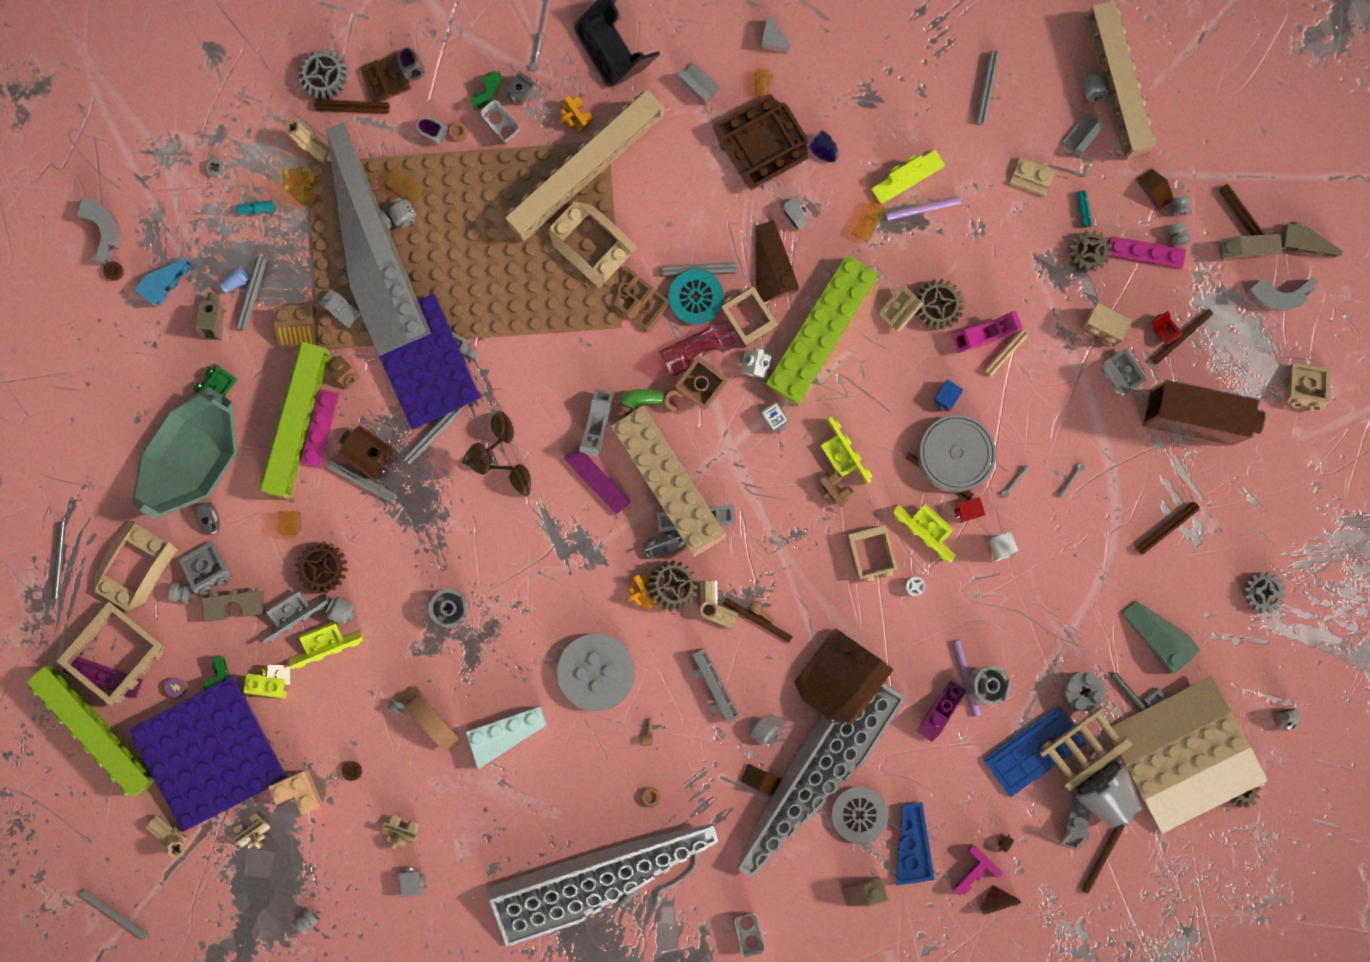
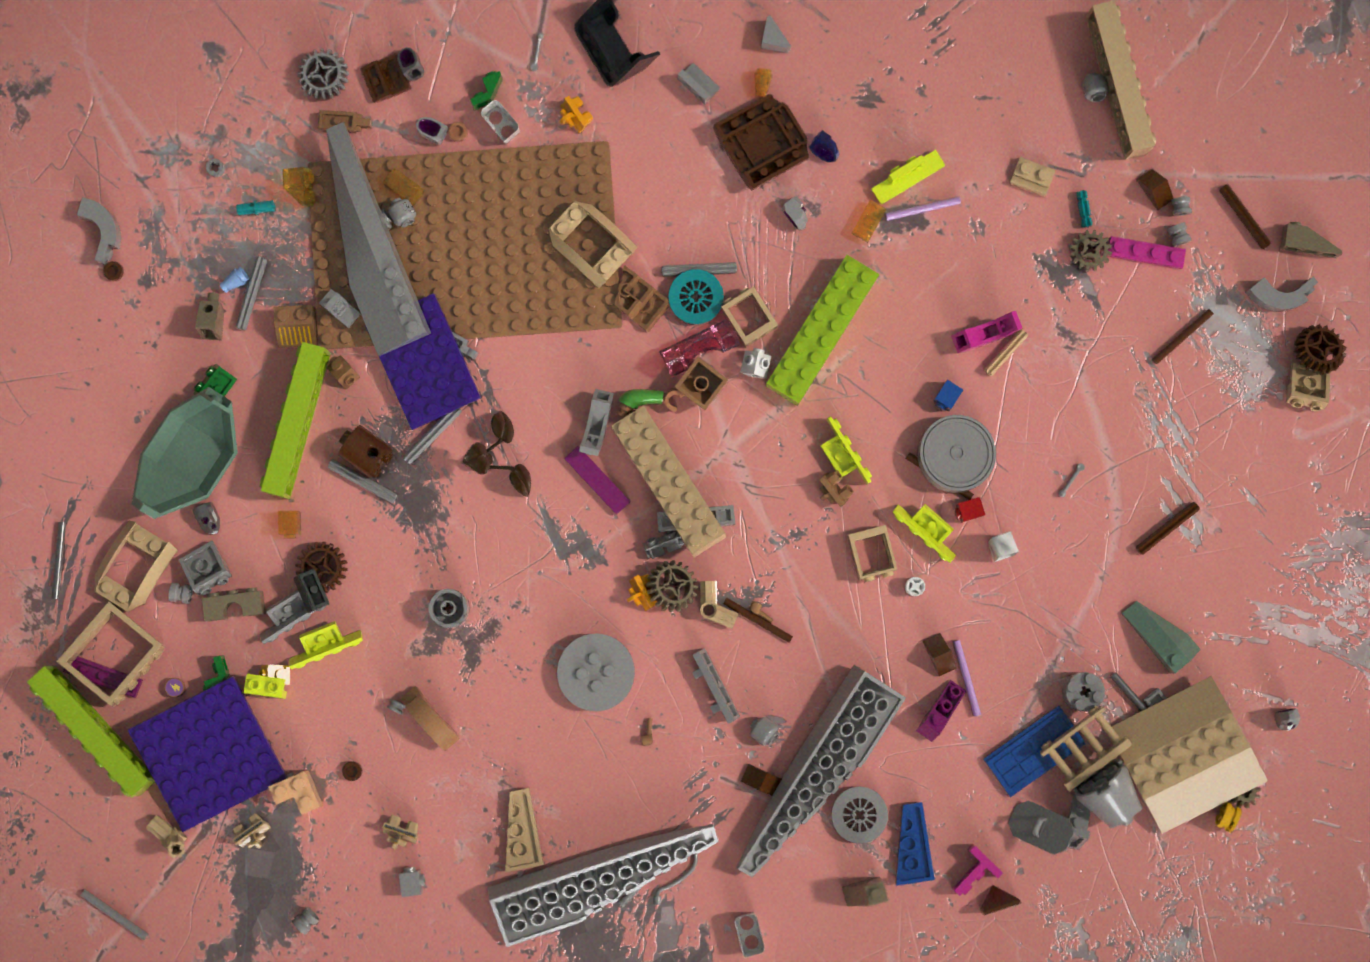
dark azure slope [135,258,192,307] -> none
tan piece [284,119,330,163] -> none
dark pink plate [300,389,339,468] -> none
reddish brown axle [315,99,390,114] -> none
light grey head [325,597,355,625] -> none
light aqua wedge [466,707,547,769] -> none
tan brick [505,90,664,242] -> none
flat silver brick [506,71,535,104] -> none
nougat tile [641,787,660,807] -> none
reddish brown wedge [756,220,799,303] -> none
brick [760,402,789,433] -> none
reddish brown wedge [794,629,894,725] -> none
tan plate [878,285,924,332] -> none
dark tan gear [915,279,965,330] -> none
light grey brick [966,666,1011,706] -> none
light grey axle [976,51,999,124] -> none
reddish brown plate [997,834,1014,853] -> none
light grey hinge [1001,465,1029,498] -> none
light grey panel [1062,114,1106,157] -> none
tan brick [1081,303,1132,346] -> none
reddish brown bar [1082,824,1125,894] -> none
light grey bracket [1101,347,1148,396] -> none
reddish brown brick [1143,380,1265,445] -> none
red bracket [1152,311,1182,346] -> none
dark tan slope [1221,234,1282,261] -> none
light grey gear [1243,572,1287,613] -> none
none -> pearl dark grey slope [293,569,329,613]
none -> medium nougat hinge [318,110,372,133]
none -> tan wing [505,788,544,873]
none -> reddish brown slope [923,633,956,676]
none -> light grey shield [1008,801,1075,855]
none -> yellow wheel [1215,802,1242,833]
none -> reddish brown gear [1293,324,1347,375]

